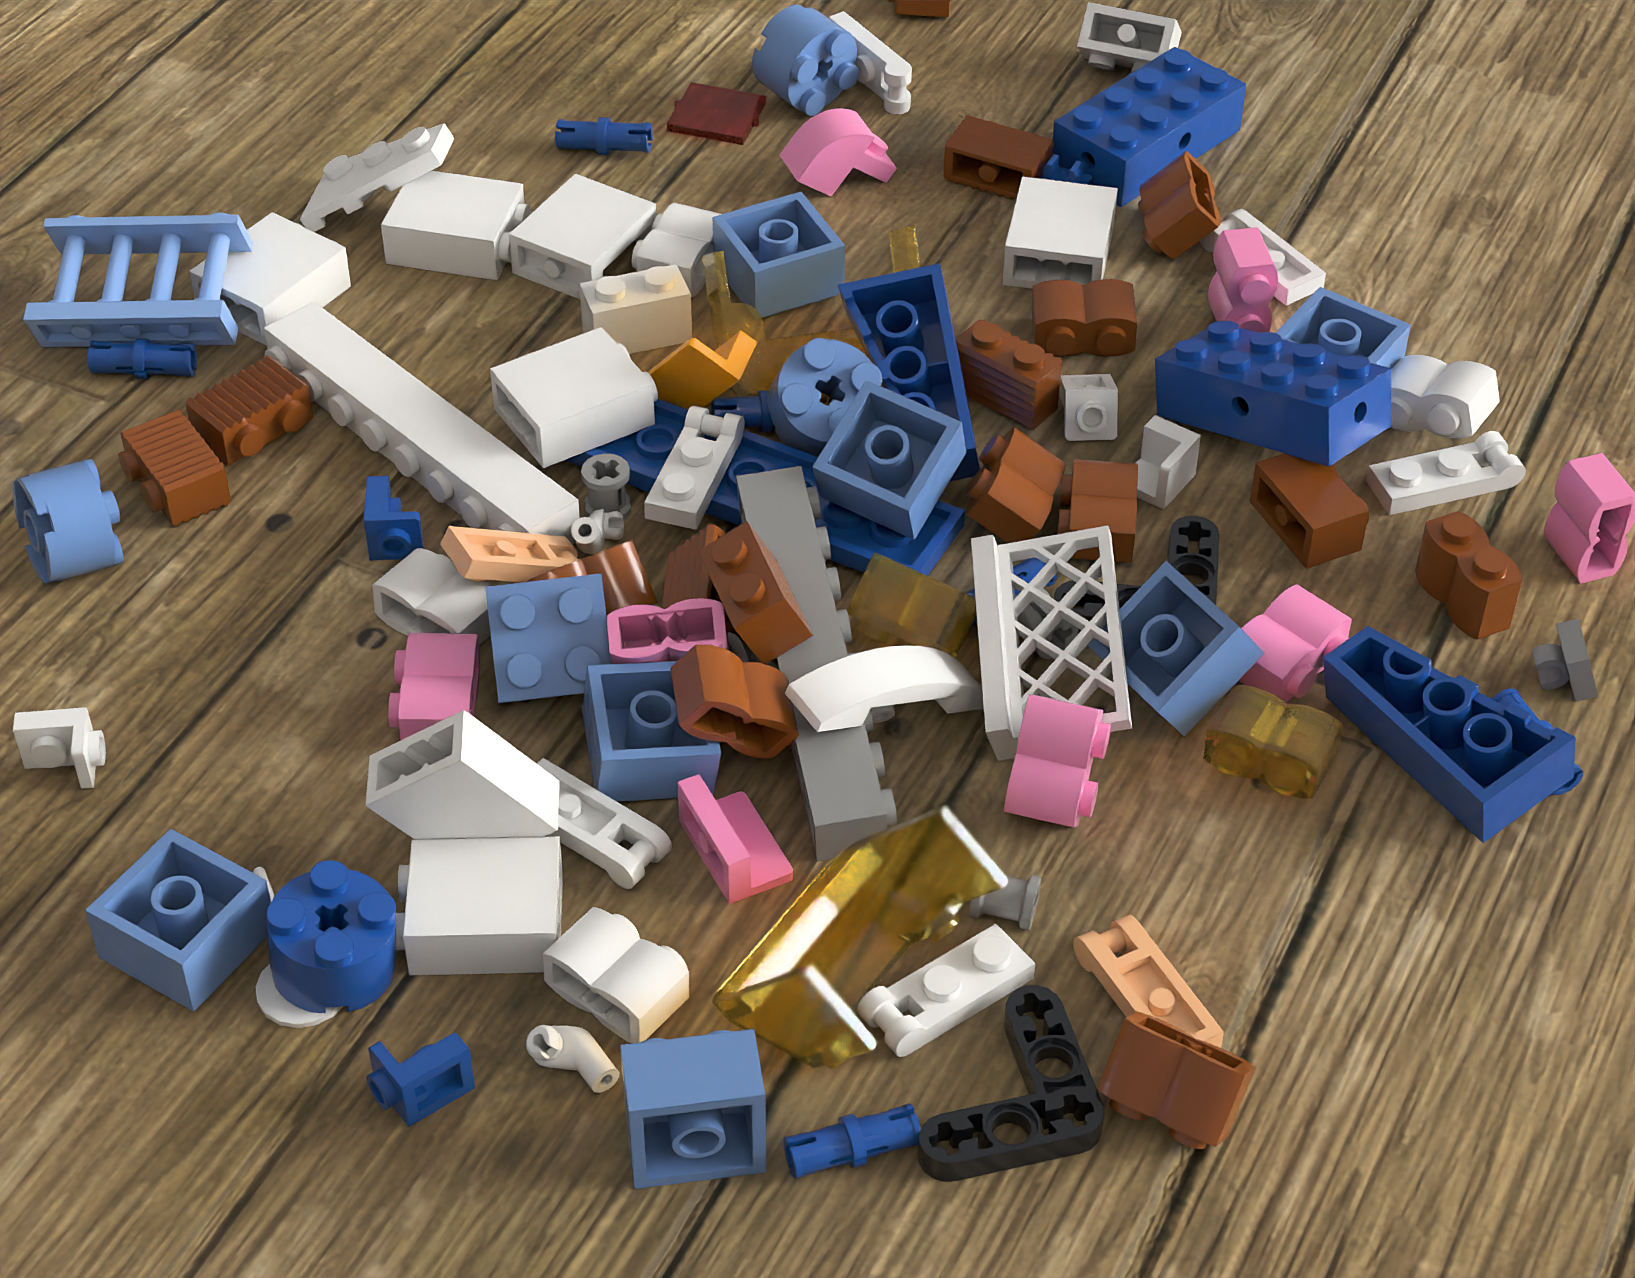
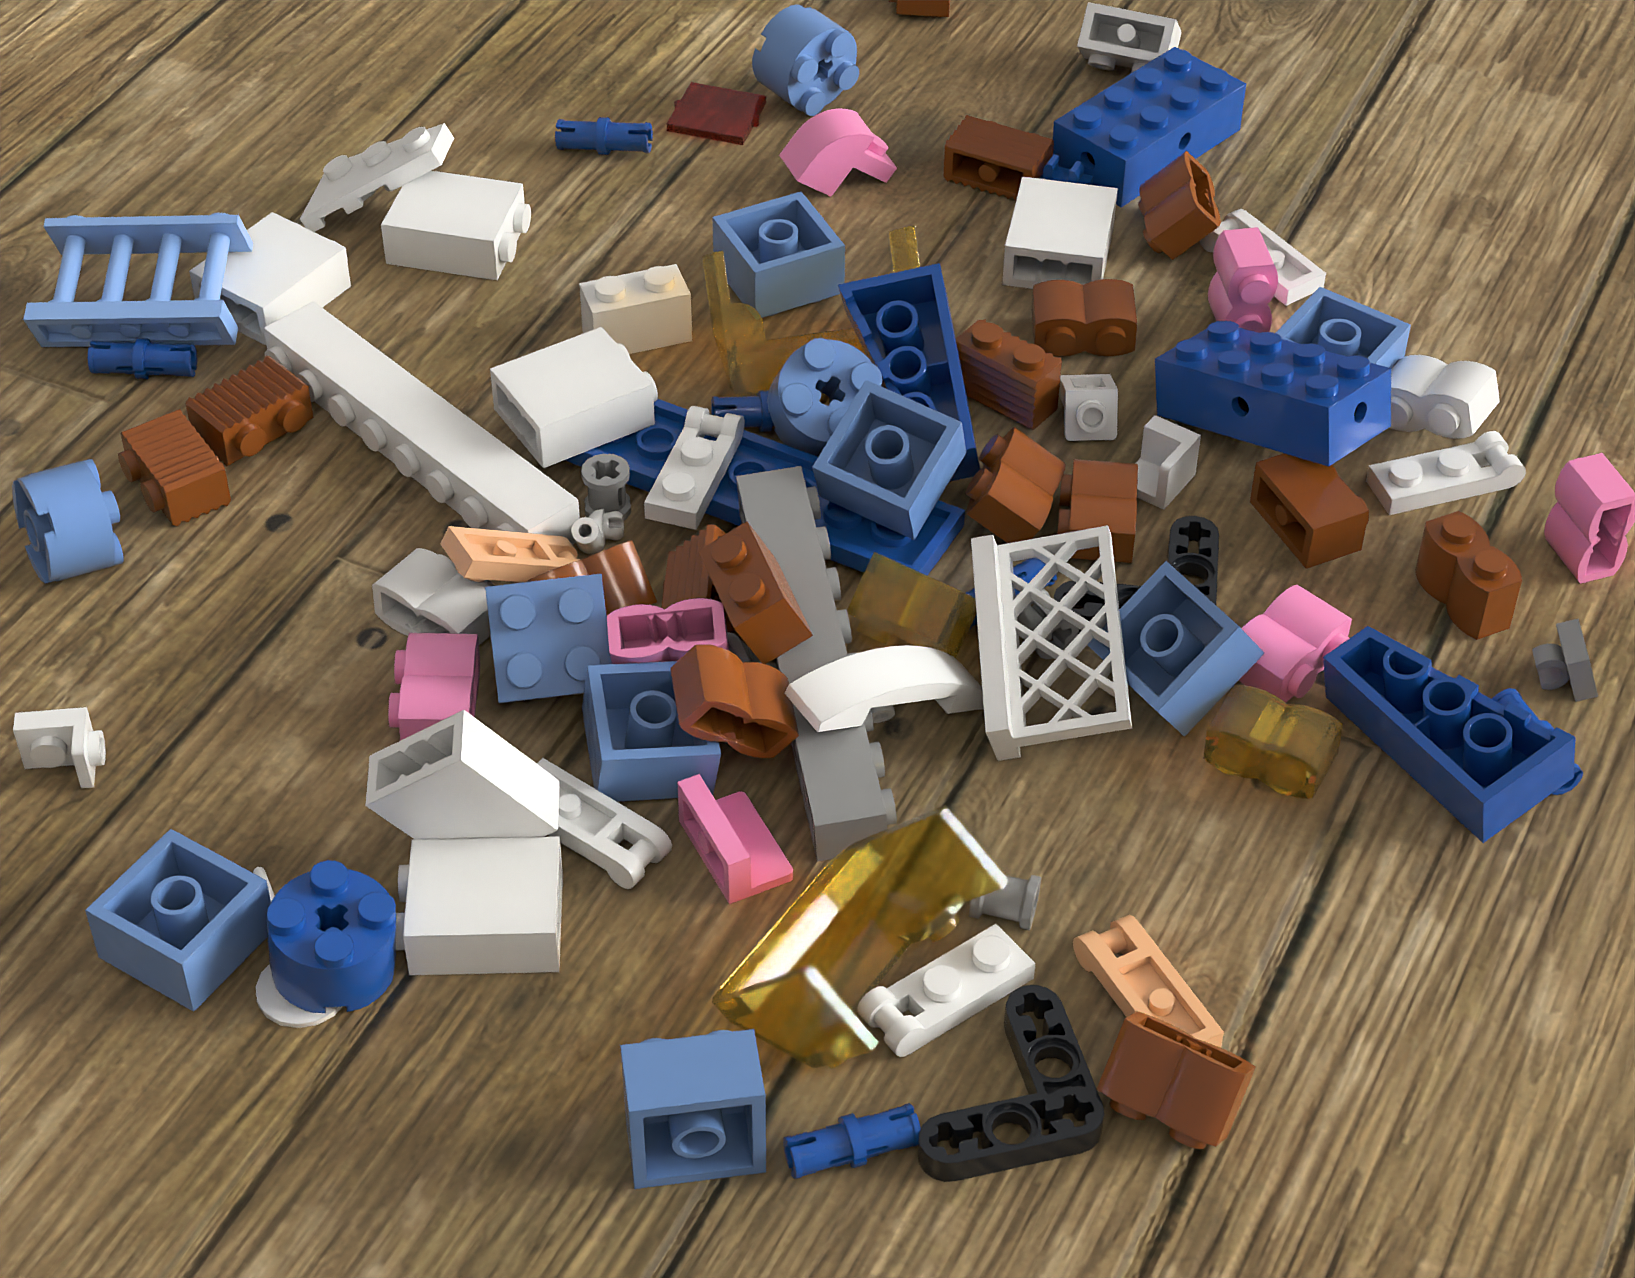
blue bracket [364,476,424,561] -> none
blue bracket [366,1032,475,1127] -> none
white panel [509,174,656,299] -> none
white arm [526,1025,619,1093] -> none
white brick [543,907,689,1044] -> none
white brick [632,203,721,297] -> none
light orange panel [648,330,757,410] -> none
white plate [829,11,912,114] -> none
bright pink brick [1004,694,1111,828] -> none

